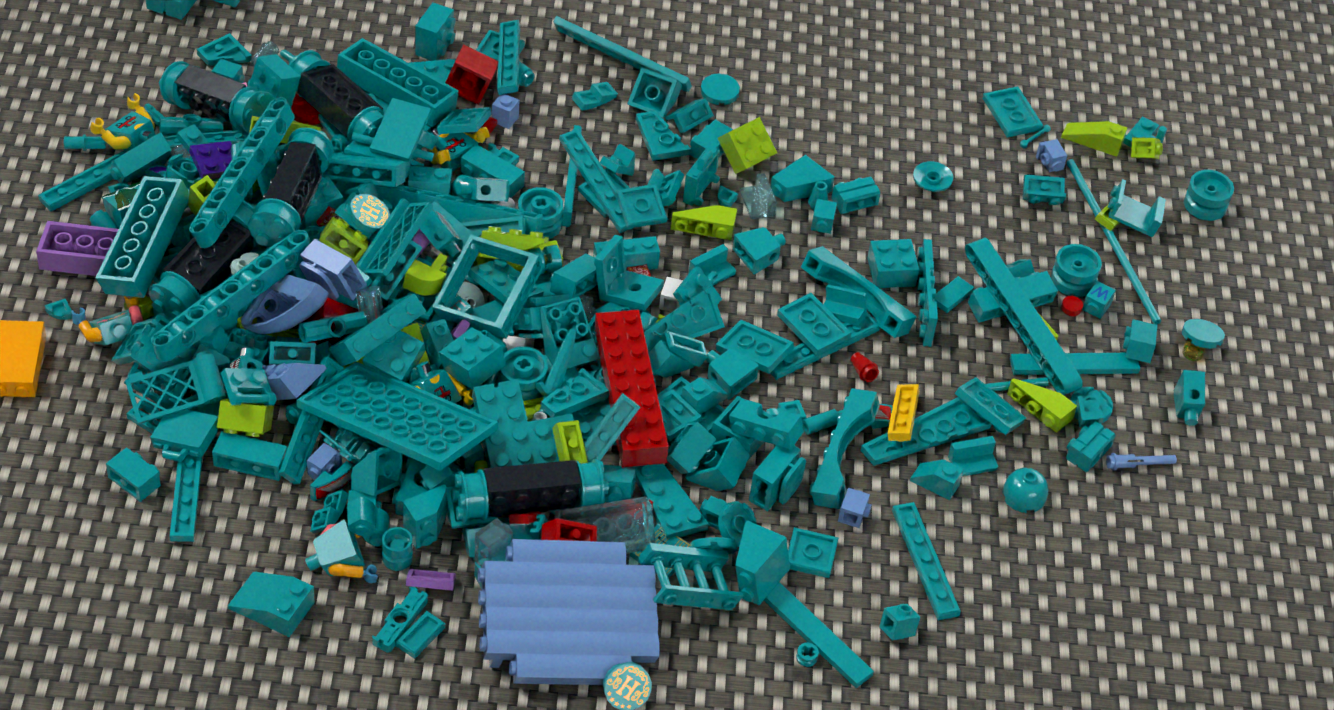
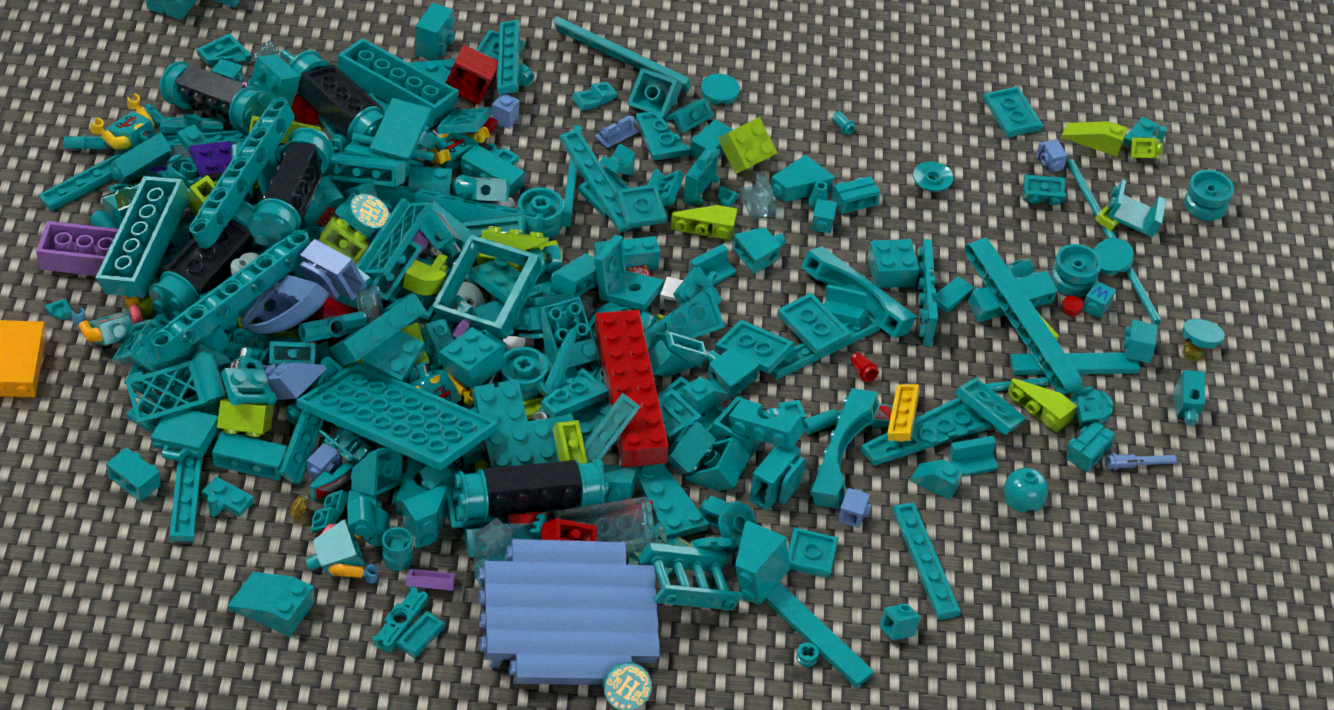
teal hinge [1020,125,1051,148] -> none
none -> teal plate [202,476,254,518]
none -> clear yellow tile [289,495,308,520]
none -> medium blue hinge [595,115,639,148]
none -> teal pin [831,111,855,135]
none -> teal tile [1093,238,1134,275]

